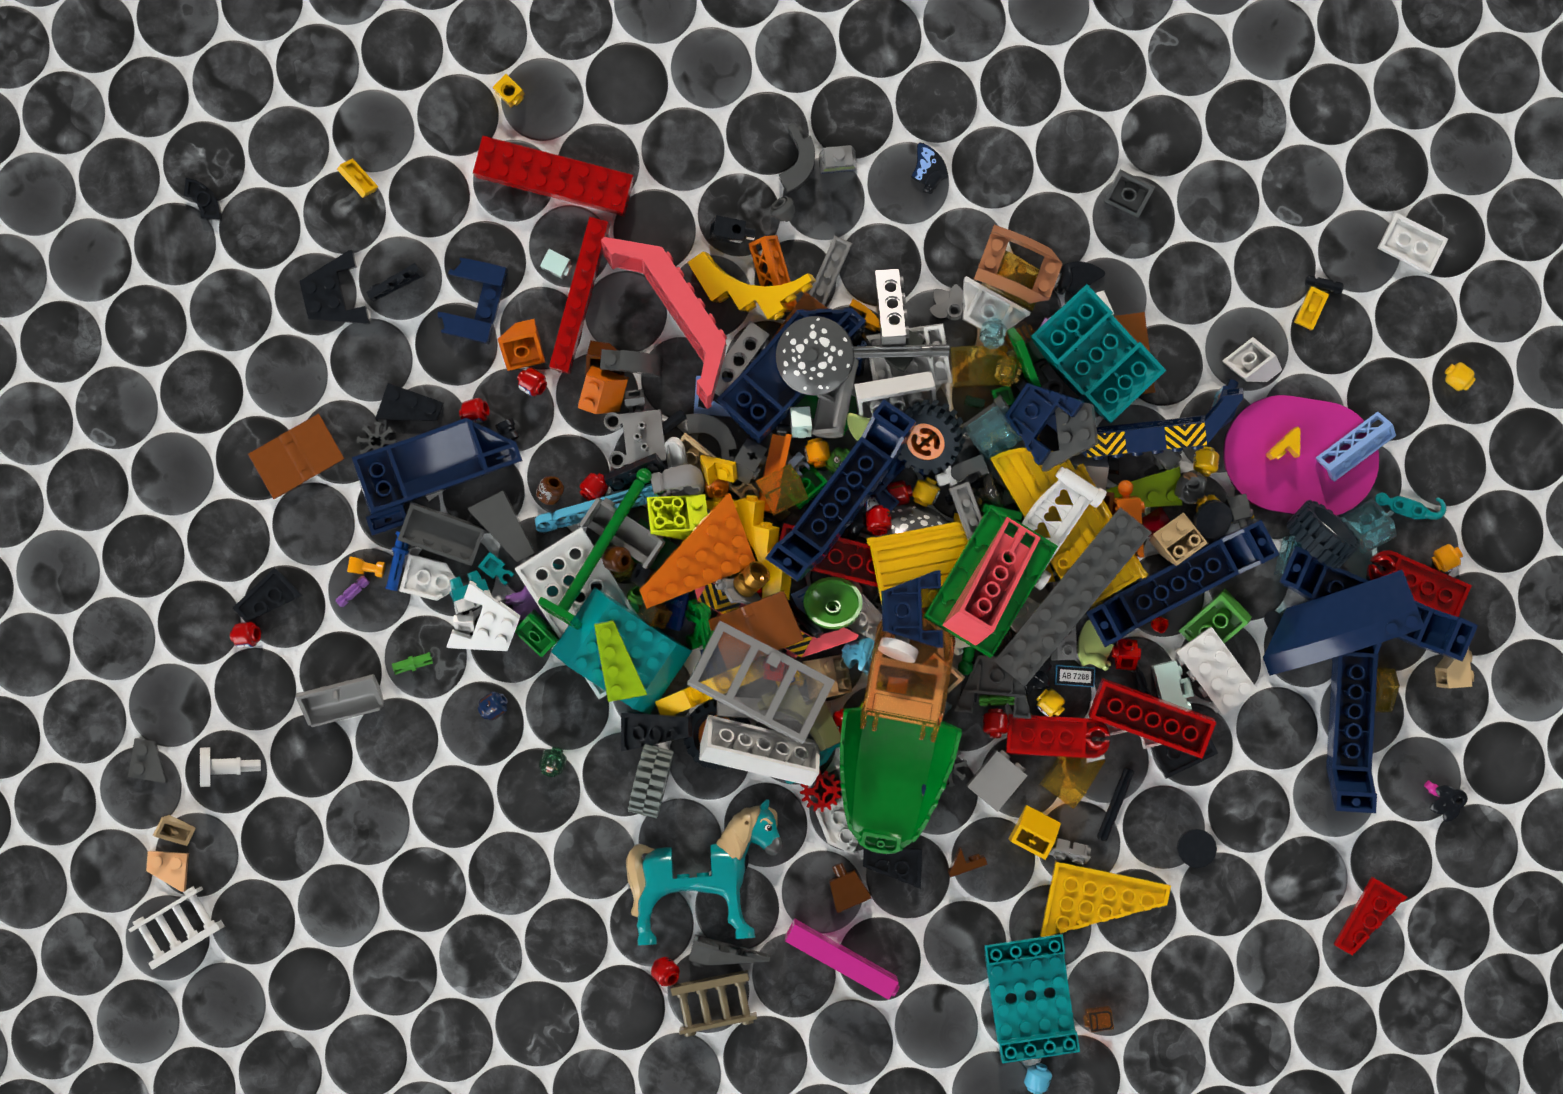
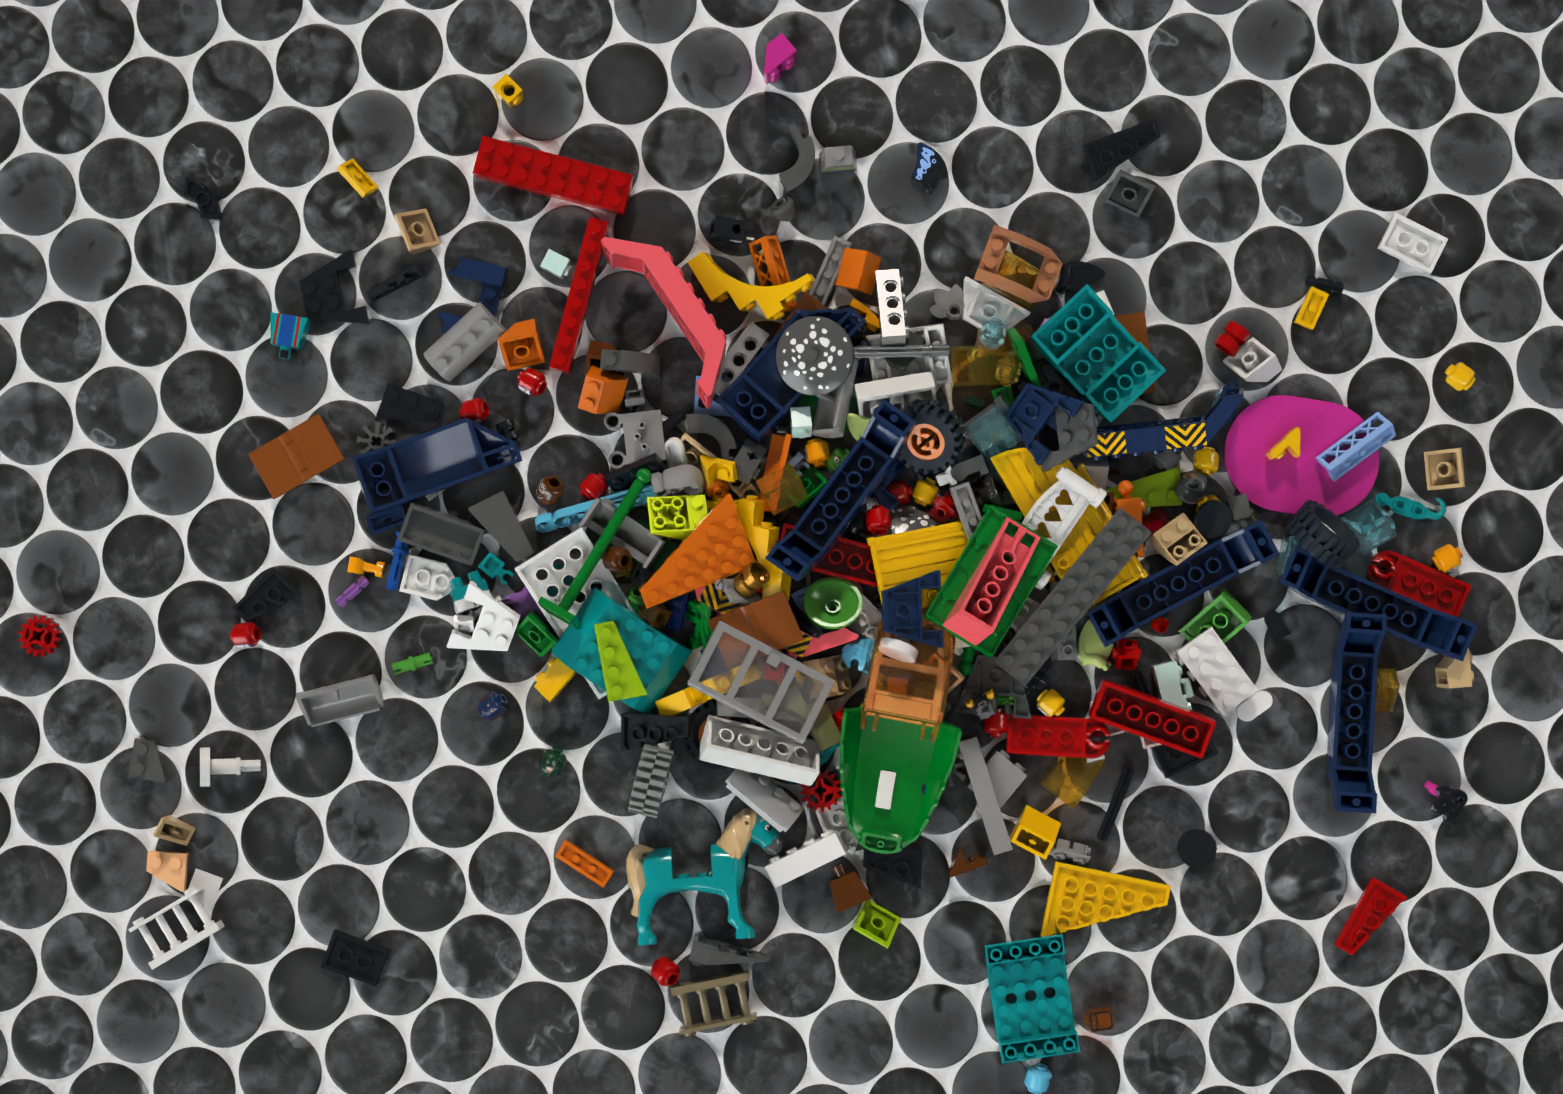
dark pink brick [785,918,900,1000] -> none
tile [1054,665,1095,687] -> none
dark blue slope [1263,570,1425,676] -> none
none -> red gear [18,615,63,657]
none -> white sticker [188,868,223,906]
none -> torso [271,312,312,360]
none -> black tile [321,929,390,987]
none -> tan slope [394,208,441,256]
none -> light grey container [424,302,507,382]
none -> yellow slope [534,657,577,702]
none -> orange tile [555,839,614,888]
none -> light grey container [725,769,804,832]
none -> dark pink slope [764,33,797,84]
none -> white brick [765,829,847,888]
none -> orange slope [835,248,882,296]
none -> lime slope [852,900,901,949]
none -> white sticker [875,770,896,809]
none -> red brick [928,491,958,525]
none -> light grey tile [959,736,1013,855]
none -> dark grey piece [965,689,997,720]
none -> black wing [1081,118,1161,182]
none -> red wheel [1214,321,1250,357]
none -> white tile [1236,691,1273,722]
none -> tan slope [1424,448,1465,491]

